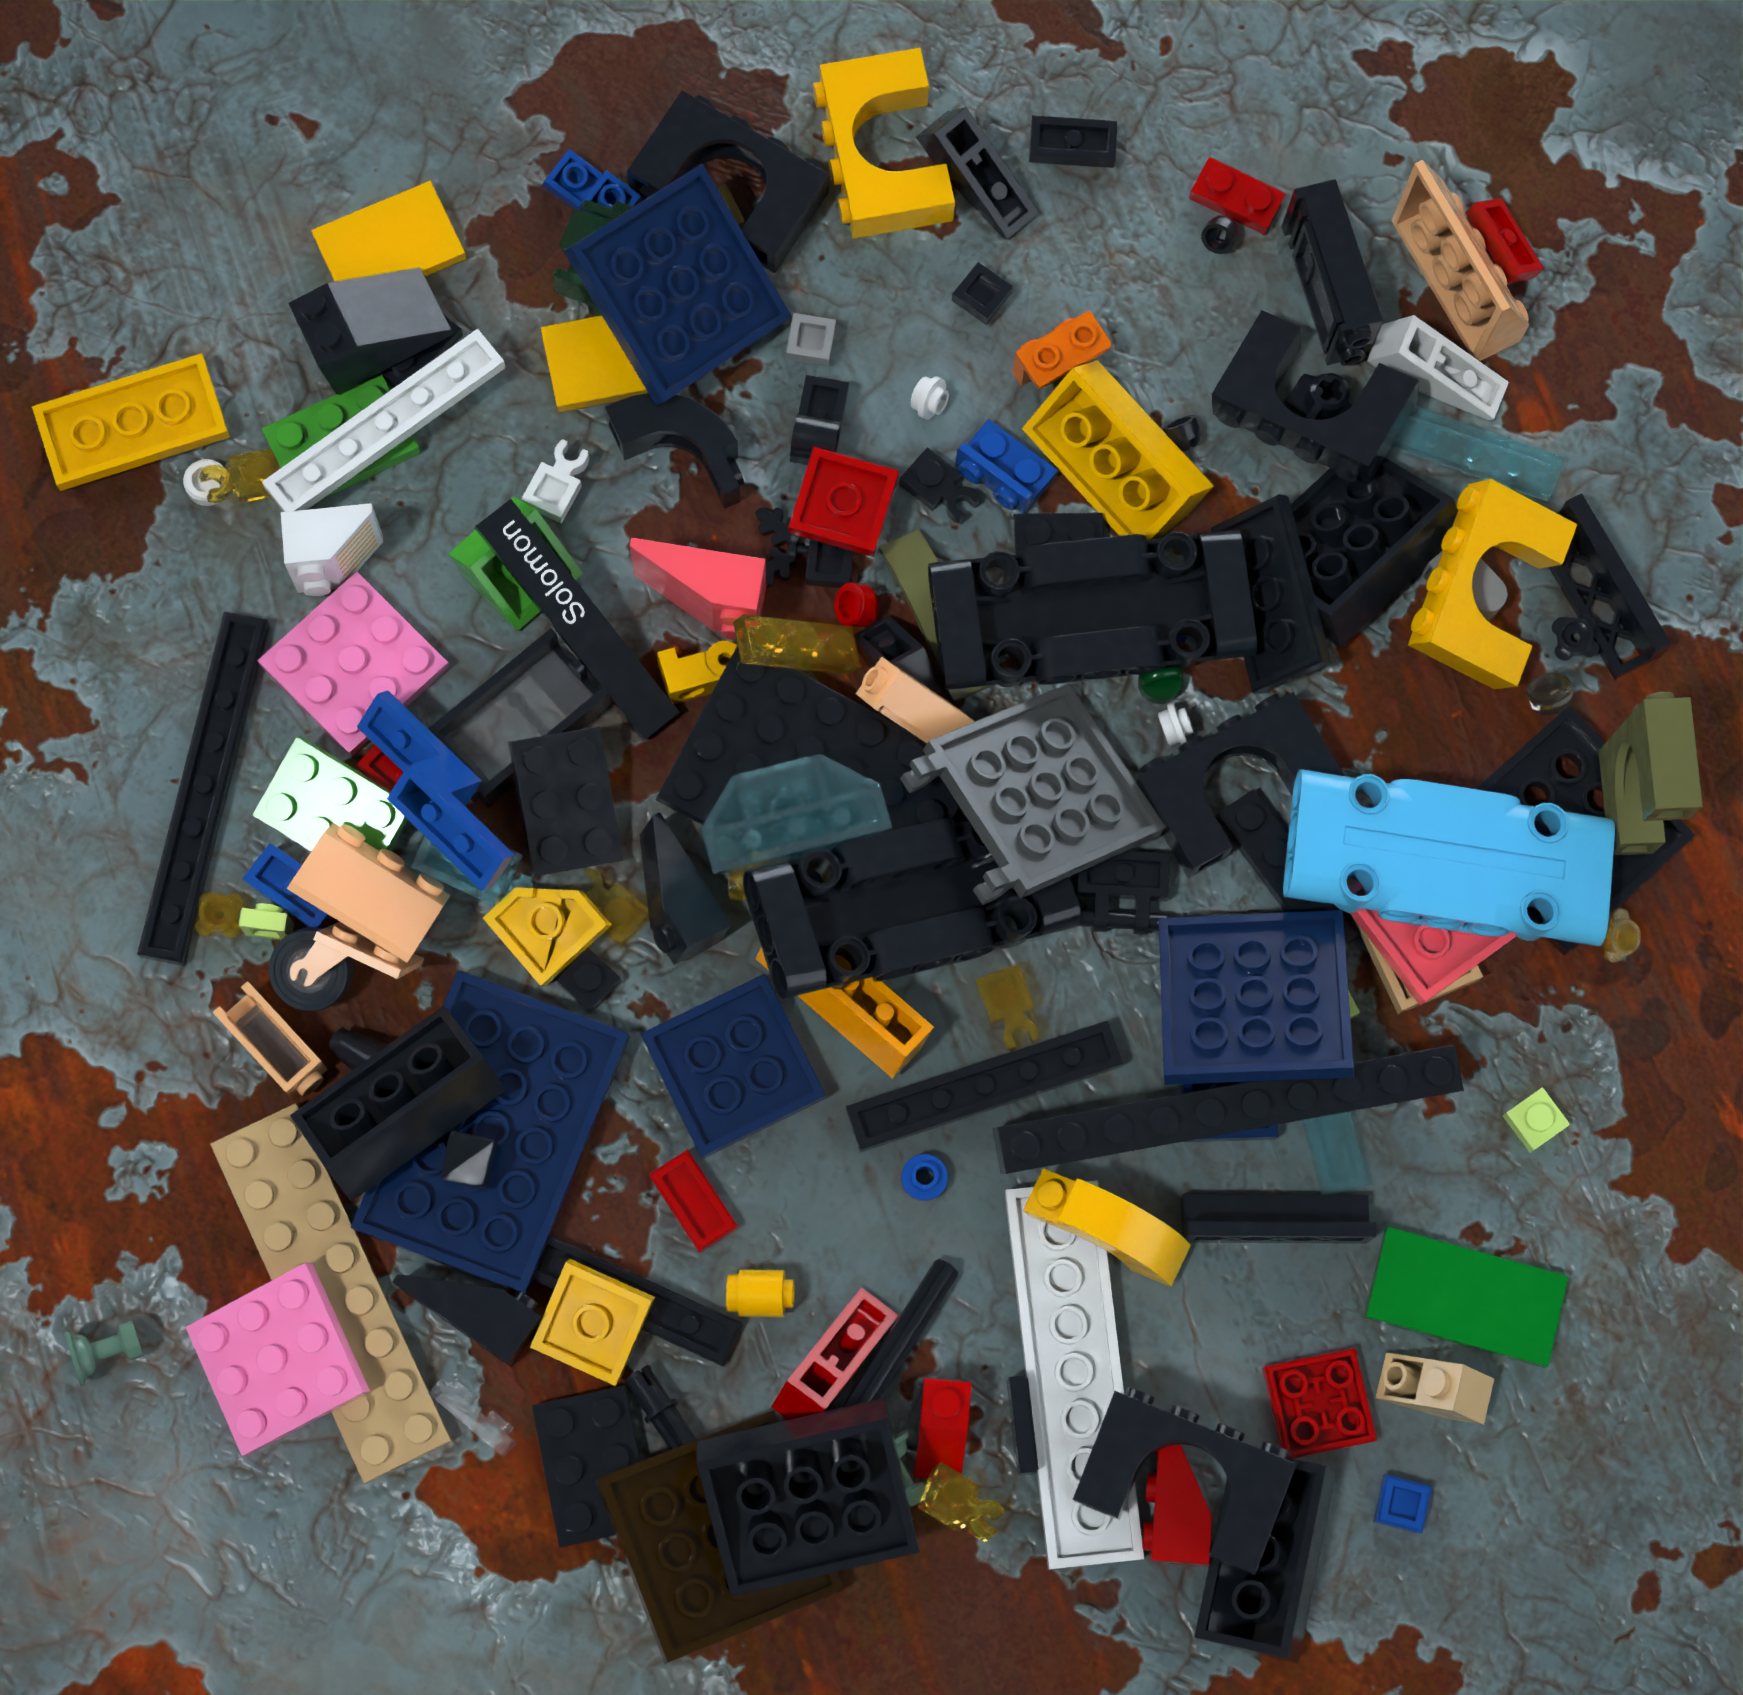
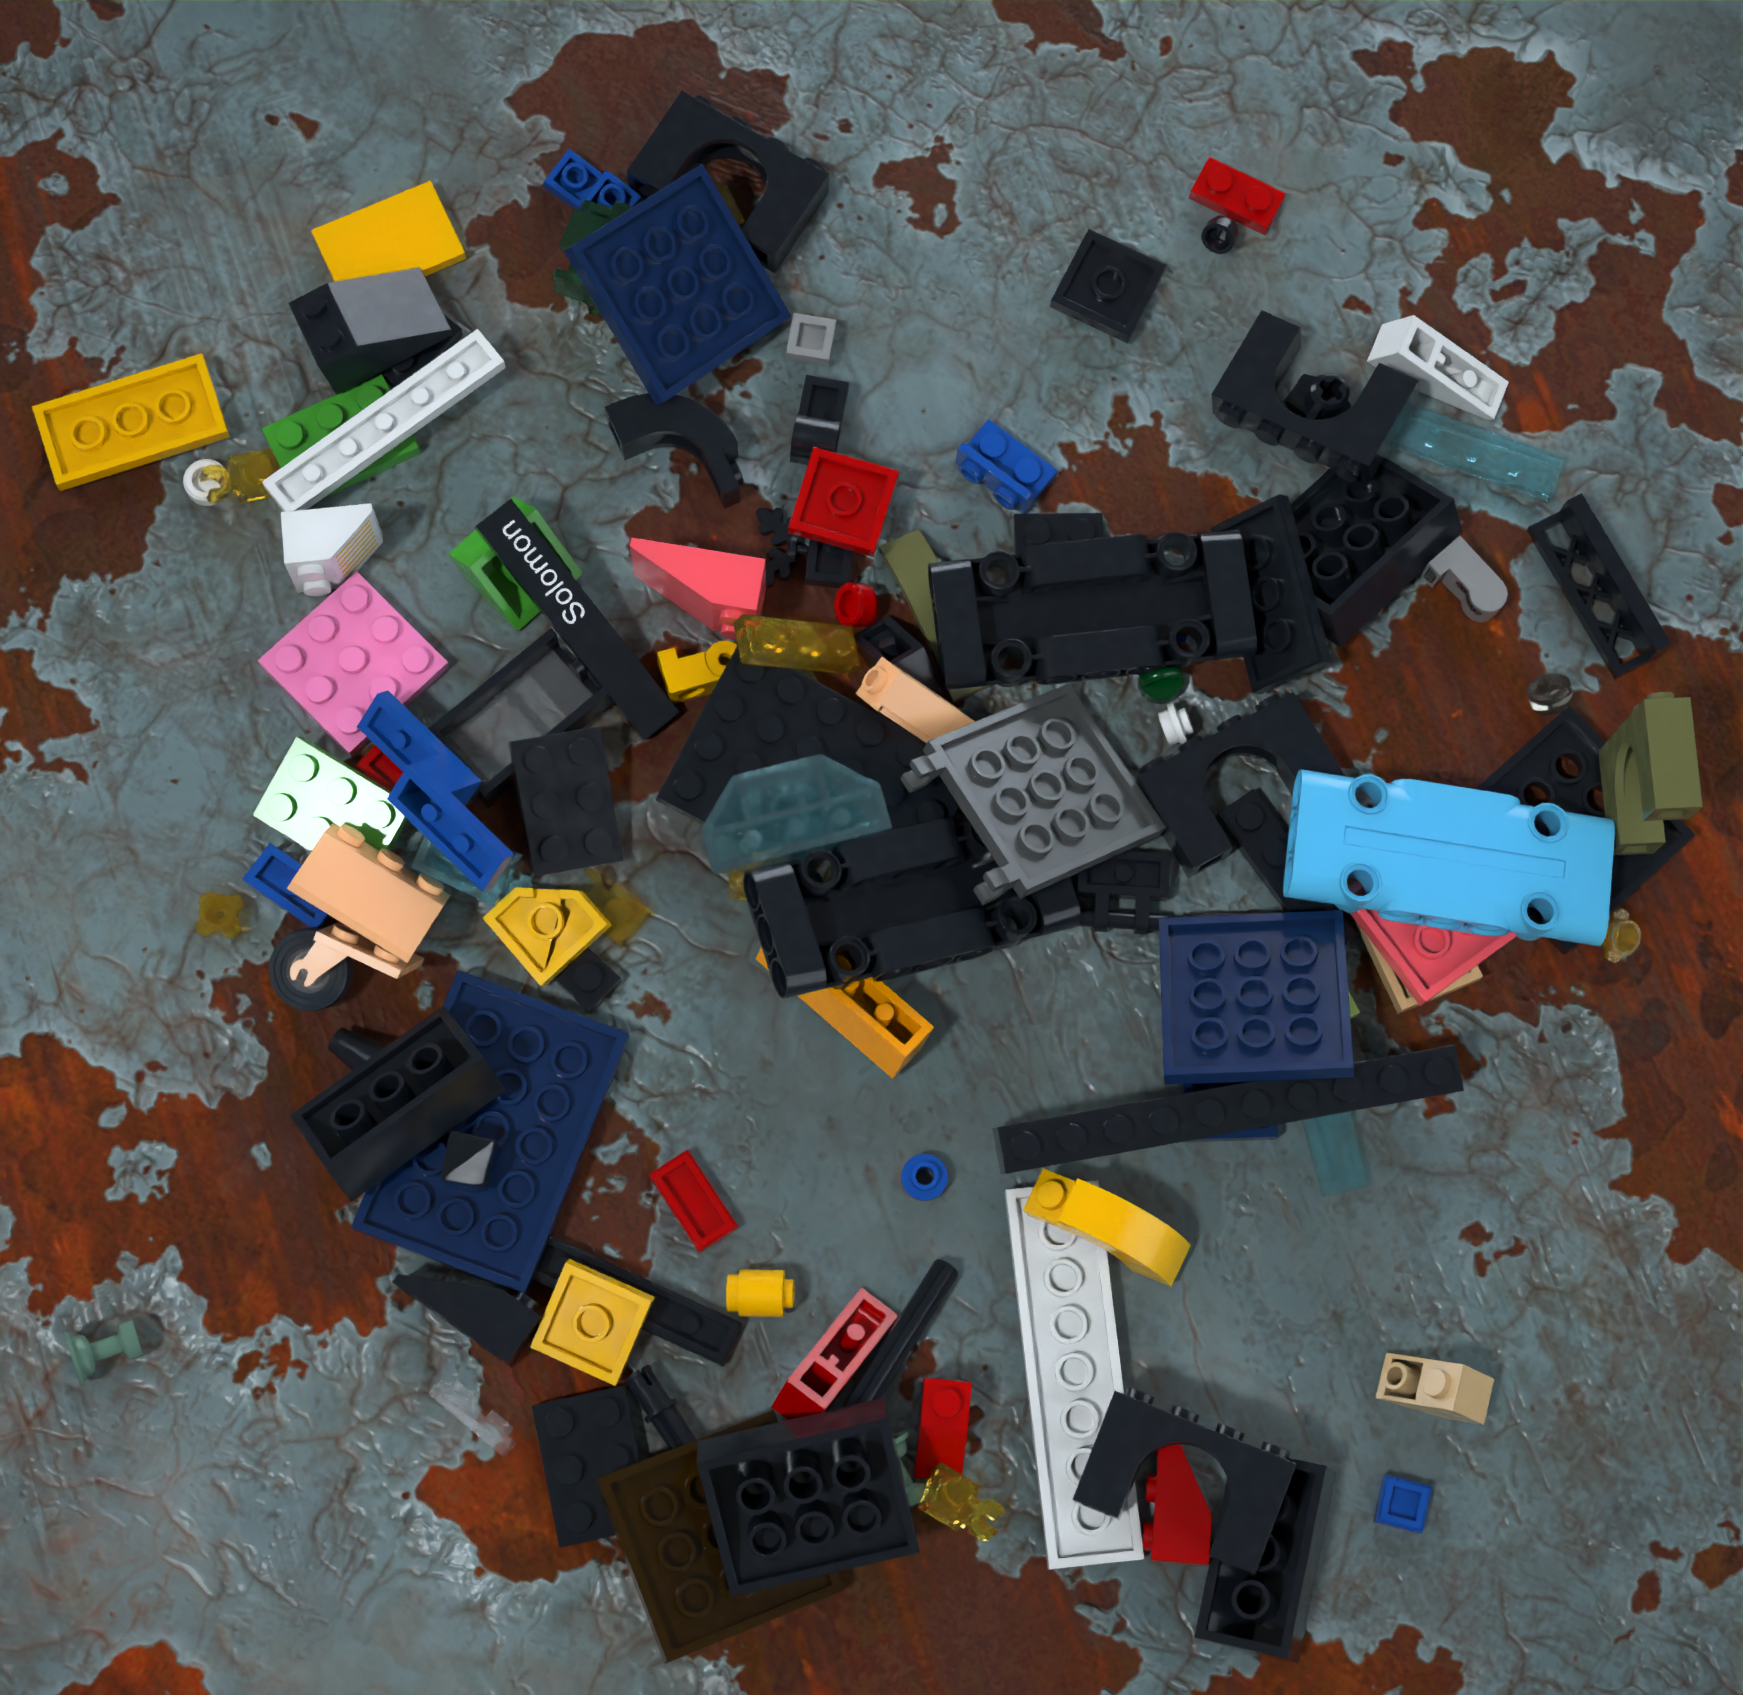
black tile [137,612,270,966] -> none
bright pink plate [185,1263,370,1456] -> none
tan plate [210,1103,453,1484] -> none
light nougat window [213,981,327,1100] -> none
yellowish green plate [238,903,294,940] -> none
white plate [521,439,589,524] -> none
yellow tile [541,315,687,413] -> none
black slope [639,812,732,965] -> none
dark blue plate [641,974,826,1159] -> none
yellow arch [813,48,955,239] -> none
black plate [846,1021,1123,1153] -> none
black plate [899,447,980,524] -> none
white plate [911,376,949,420] -> none
black slope [916,107,1039,239] -> none
black plate [952,262,1013,325] -> none
clear yellow plate [974,964,1038,1052] -> none
black tile [1006,1375,1039,1476] -> none
orange bracket [1012,310,1111,389] -> none
yellow slope [1021,360,1214,540] -> none
black plate [1029,115,1117,168] -> none
black hinge [1163,415,1201,452] -> none
black fence [1181,1194,1376,1244] -> none
red tile [1262,1348,1377,1459] -> none
black door [1281,179,1383,366] -> none
green tile [1364,1226,1568,1368] -> none
light nougat slope [1391,160,1529,361] -> none
yellow arch [1408,479,1577,689] -> none
red plate [1465,198,1544,284] -> none
yellowish green plate [1503,1087,1570,1153] -> none
black plate [1552,614,1599,661] -> none
none -> black plate [1050,229,1167,344]

